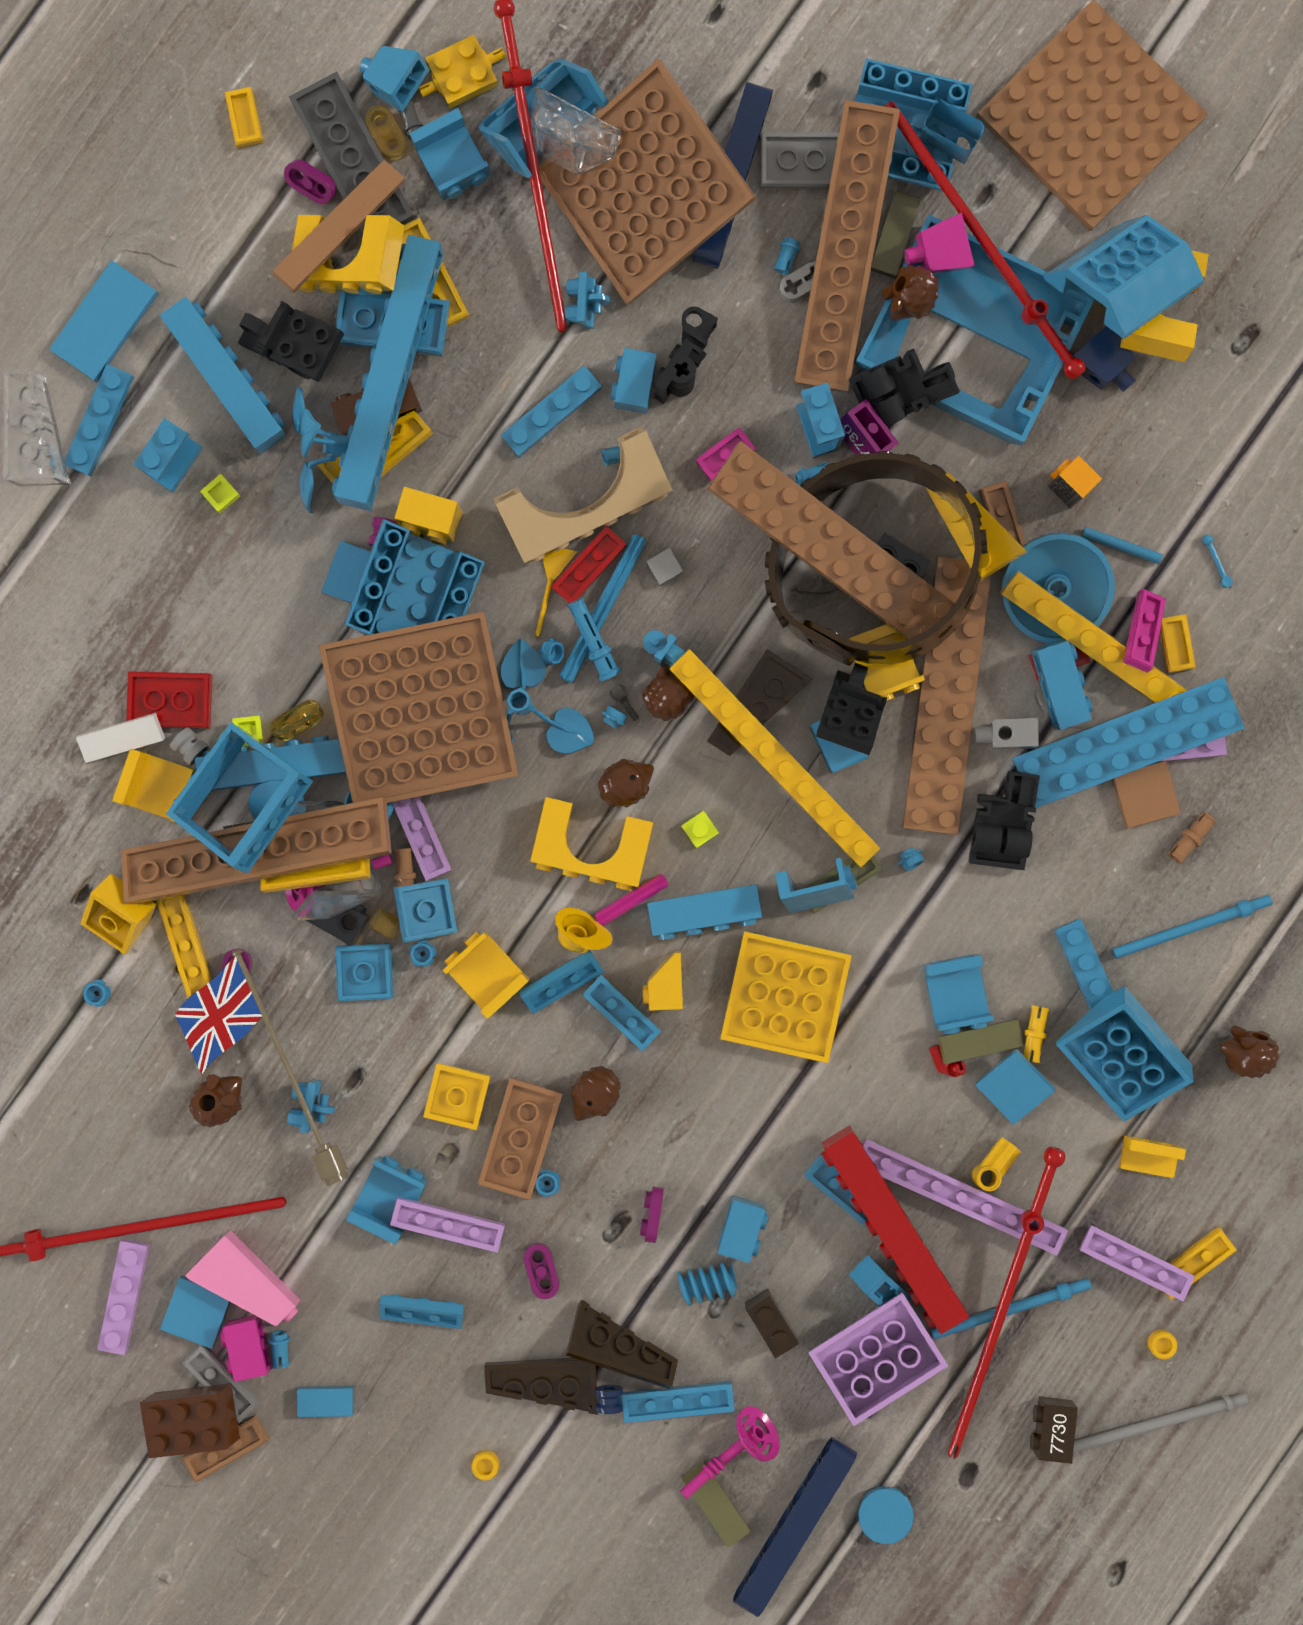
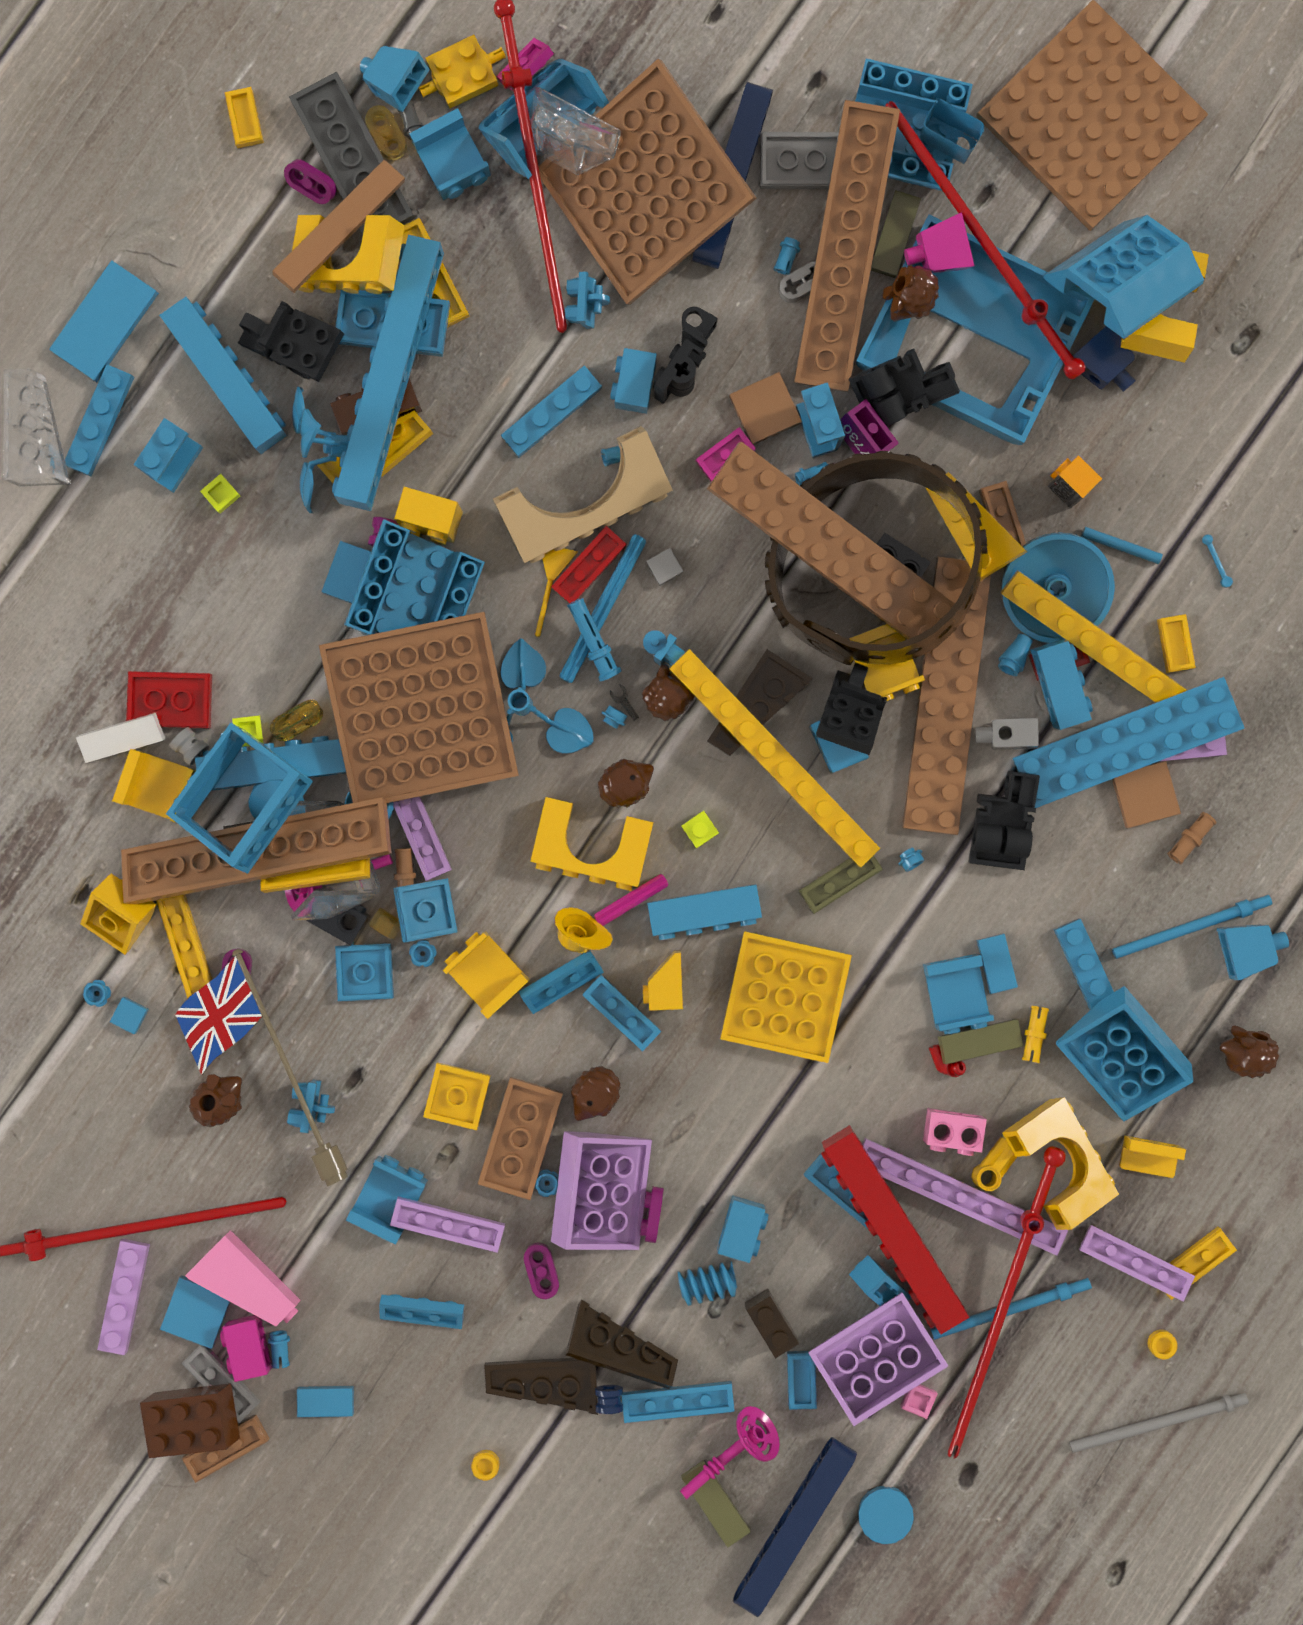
dark azure plate [539,638,564,665] -> none
dark azure panel [775,858,857,913] -> none
dark azure tile [975,1048,1055,1125] -> none
dark brown brick [1030,1396,1078,1464] -> none
dark pink tile [1123,588,1166,673] -> none
none -> dark azure tile [110,997,149,1034]
none -> dark pink plate [496,38,554,91]
none -> lavender slope [551,1131,652,1250]
none -> medium nougat tile [729,372,802,445]
none -> dark azure tile [787,1351,817,1410]
none -> bright pink tile [900,1384,938,1419]
none -> bright pink brick [923,1108,987,1156]
none -> dark azure tile [976,934,1018,994]
none -> dark azure cone [998,634,1033,676]
none -> yellow arch [1002,1097,1119,1230]
none -> dark azure torso [1217,924,1289,980]

